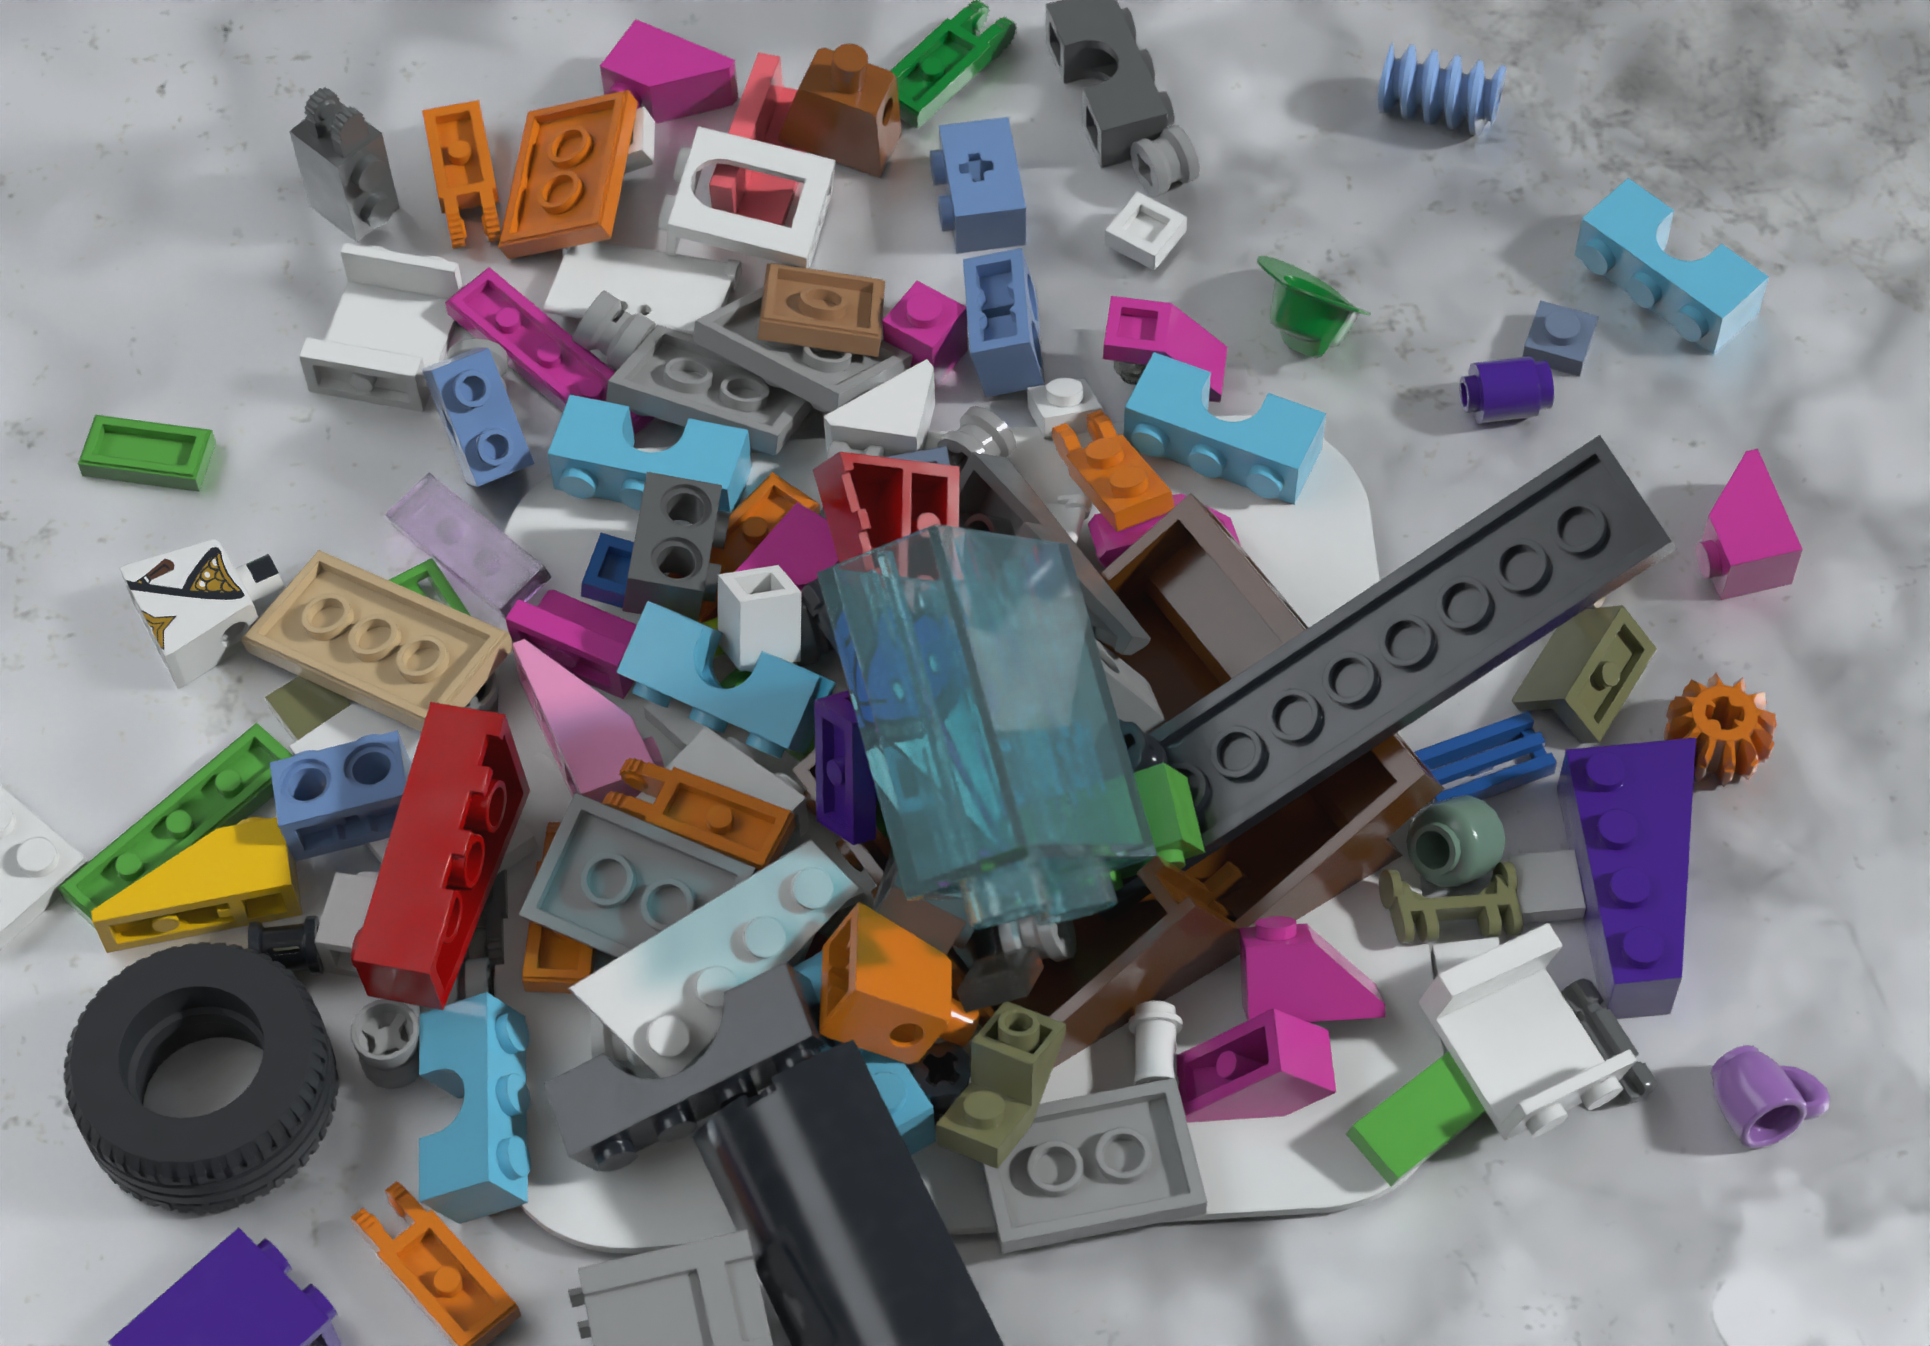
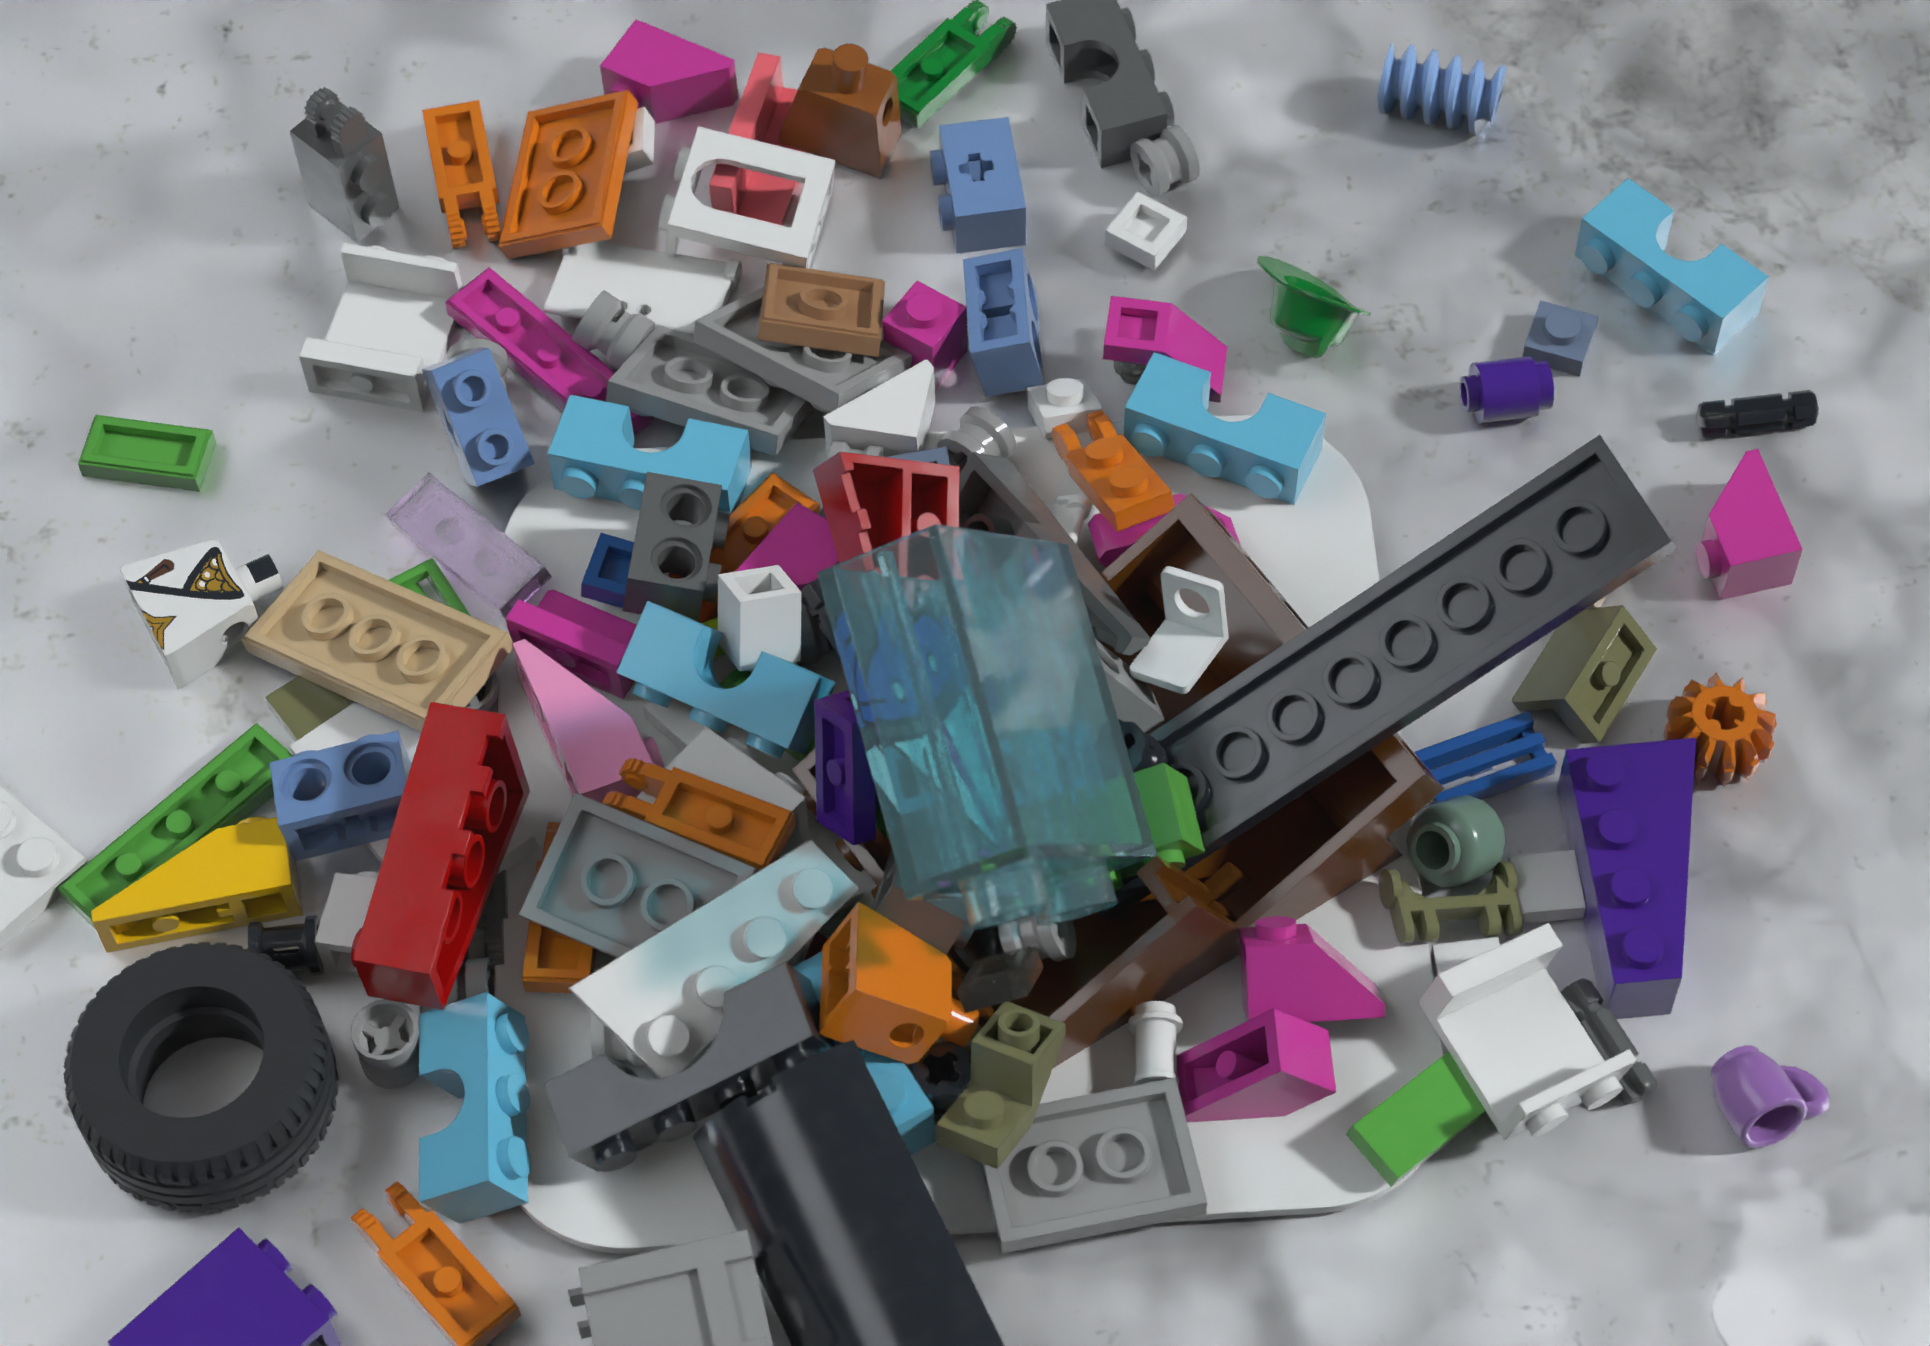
none -> white bracket [1130,566,1229,694]
none -> black axle [1696,390,1819,438]

